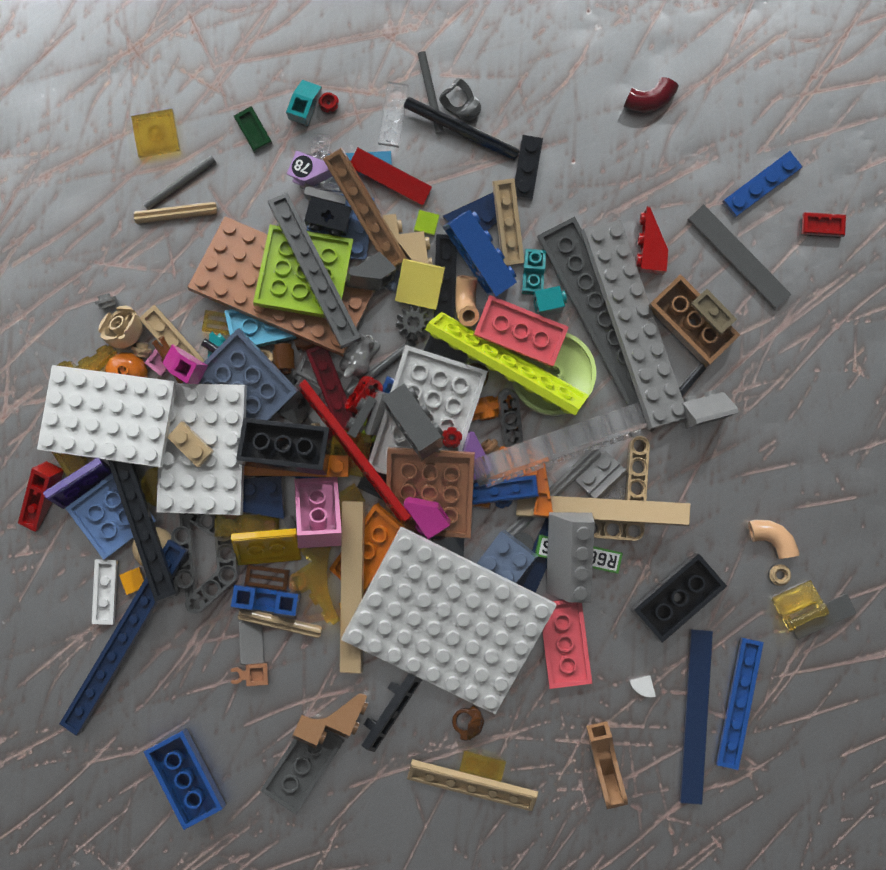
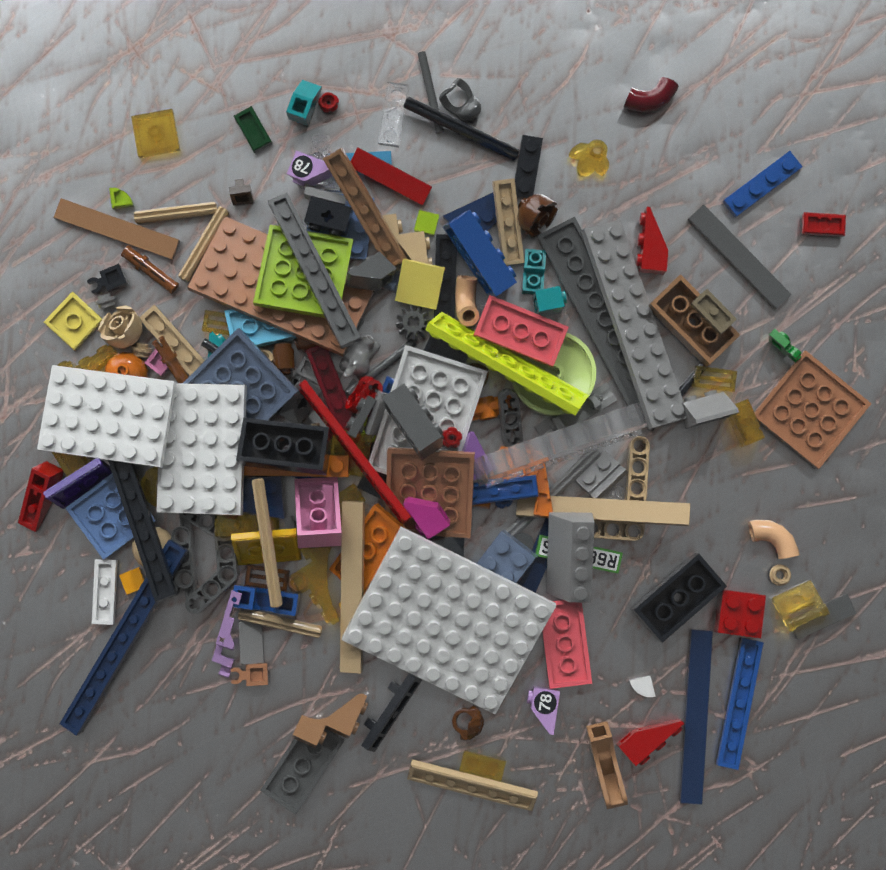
dark grey bar [143,155,216,210] -> none
blue brick [144,728,226,830] -> none
dark pink slope [163,344,208,384] -> none
tan plate [167,421,214,467] -> none
medium nougat plate [481,439,500,458] -> none
none -> light yellow tile [44,291,102,351]
none -> medium nougat tile [53,198,180,260]
none -> black plate [87,263,128,295]
none -> lime tile [109,188,134,210]
none -> dark orange pin [121,245,179,294]
none -> tan axle [178,206,229,282]
none -> lavender piece [212,590,242,678]
none -> dark brown tile [229,178,254,206]
none -> tan axle [252,478,282,608]
none -> reddish brown cylinder [517,194,558,237]
none -> lavender slope [527,686,560,735]
none -> light grey hinge [534,383,617,444]
none -> clear yellow plate [569,139,609,177]
none -> red slope [616,719,685,766]
none -> clear yellow tile [692,366,737,392]
none -> red brick [713,590,766,638]
none -> clear yellow brick [728,399,765,447]
none -> nougat plate [751,350,872,469]
none -> green plate [769,329,802,363]

